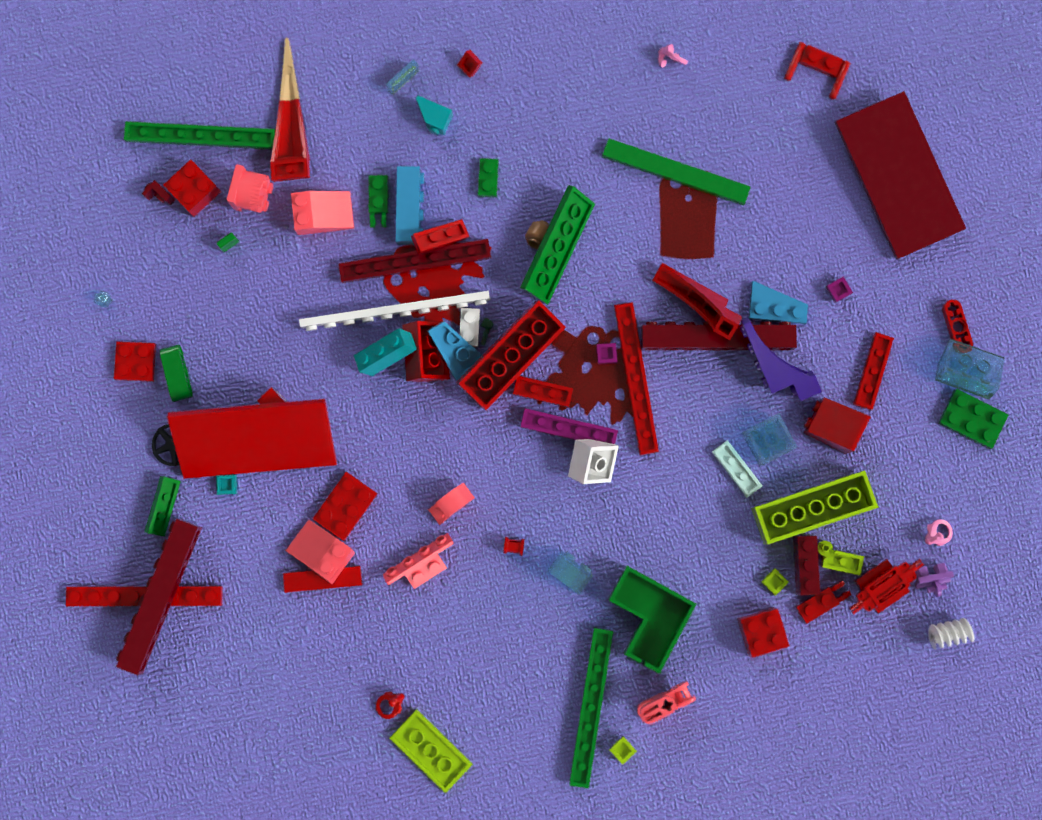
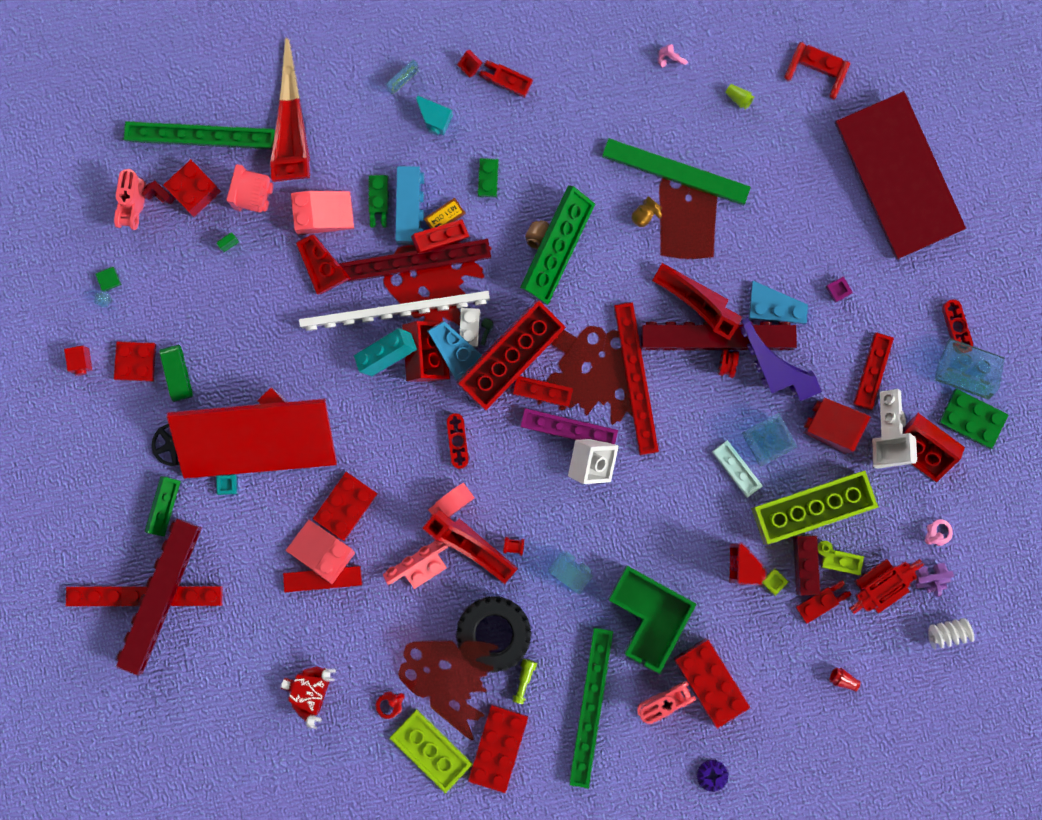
magenta plate [596,343,617,364] -> none
lime plate [609,736,637,765] -> none
red brick [737,608,790,658] -> none
none -> red brick [64,346,92,376]
none -> green tile [96,267,121,292]
none -> coral piece [114,169,146,230]
none -> red torso [281,666,336,729]
none -> red wing [296,235,351,295]
none -> clear red piece [399,641,498,740]
none -> red arch [423,510,518,584]
none -> tile [424,198,466,229]
none -> red beam [447,413,469,469]
none -> black tyre [456,596,531,673]
none -> red plate [468,704,529,793]
none -> red hinge [479,60,533,98]
none -> lime piece [512,658,537,704]
none -> pearl gold animal [631,196,662,227]
none -> red brick [673,638,751,729]
none -> dark purple gear [697,760,729,792]
none -> red wheel [718,349,739,378]
none -> lime cone [725,84,754,109]
none -> red slope [729,543,766,585]
none -> red cone [830,668,861,691]
none -> white plate [872,389,917,469]
none -> red slope [903,413,965,483]

